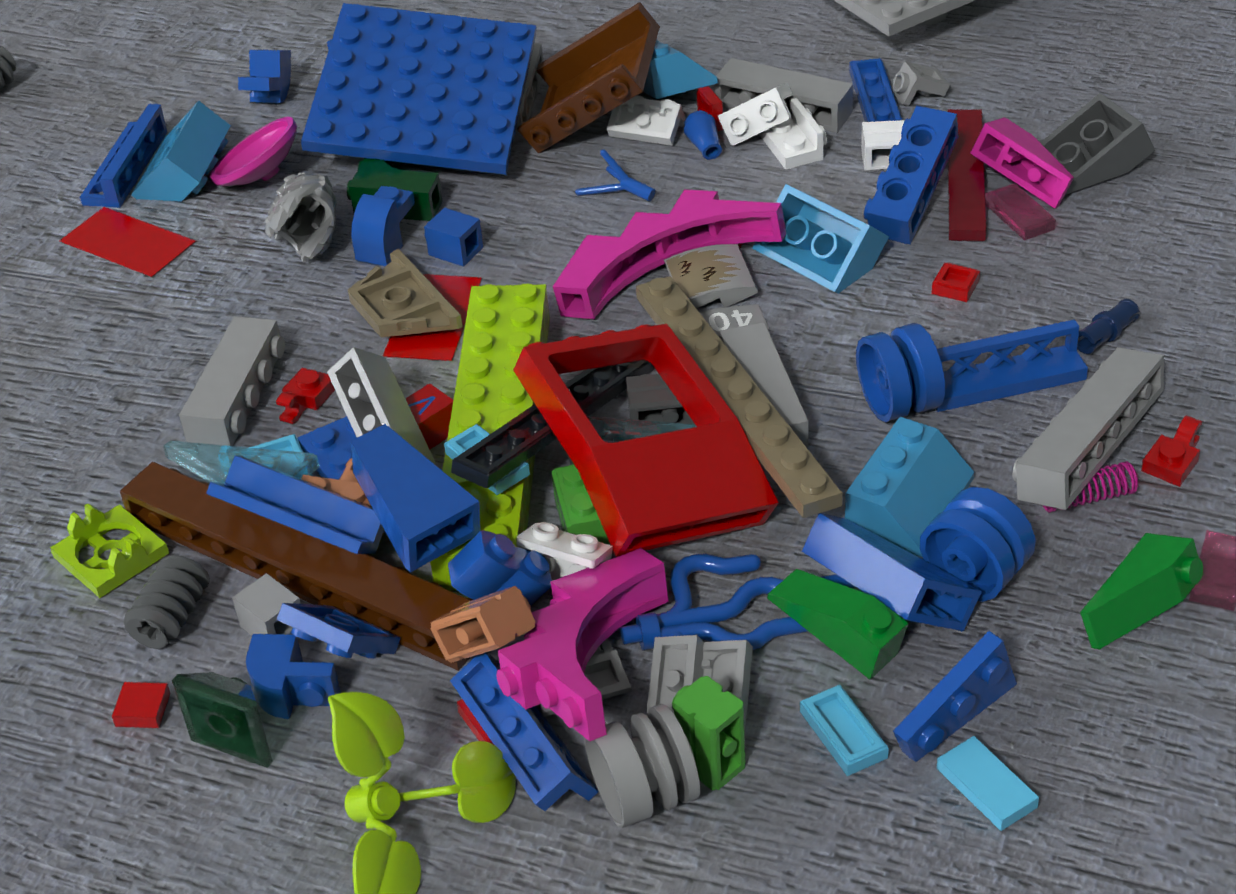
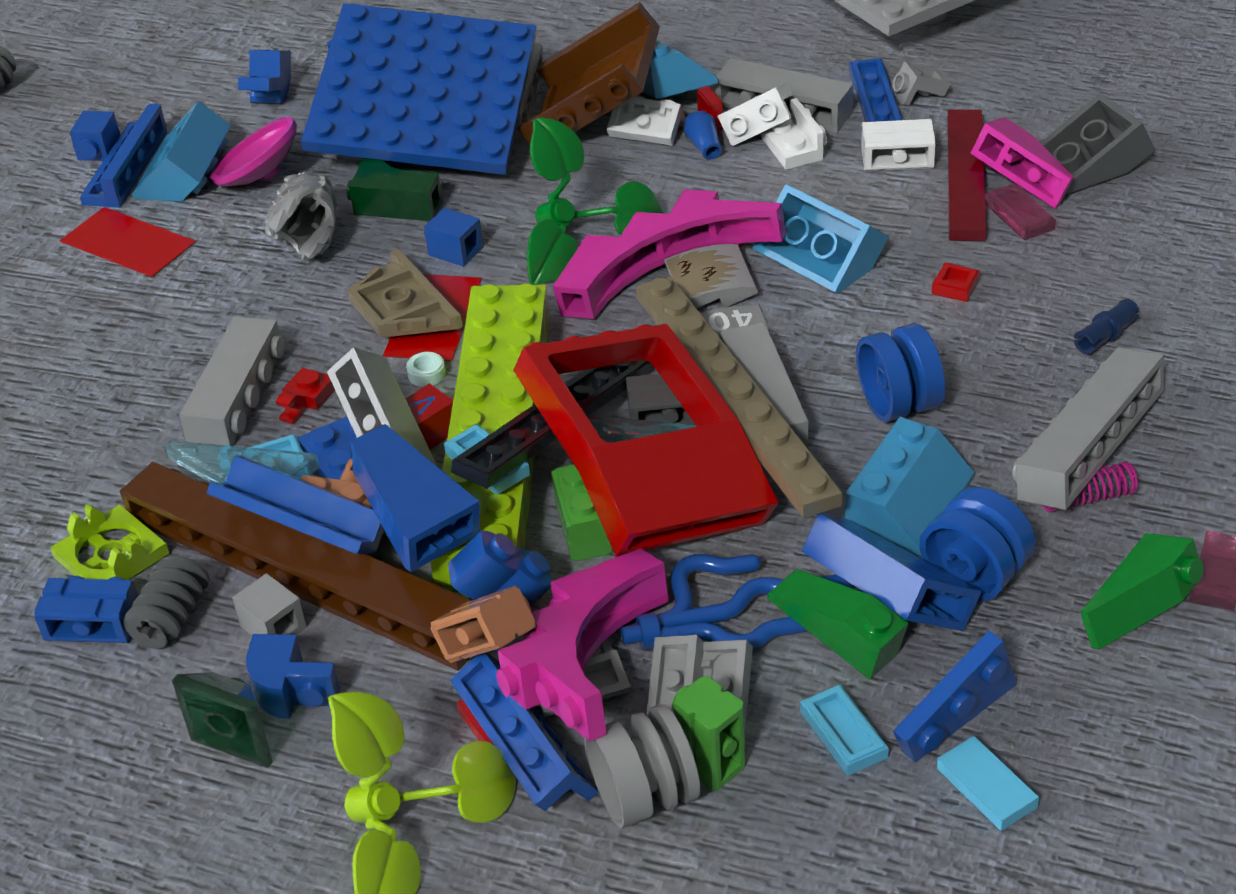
red tile [112,682,171,728] -> none
blue plate [277,603,401,659] -> none
blue brick [352,186,415,266] -> none
white bracket [516,522,613,581] -> none
blue plant [575,149,656,202] -> none
blue brick [864,105,958,245] -> none
blue fence [935,319,1088,412] -> none
red plate [1141,415,1202,487] -> none
none -> blue brick [34,576,138,643]
none -> blue brick [70,111,120,161]
none -> light aqua tile [406,352,446,387]
none -> green plant [527,118,663,285]

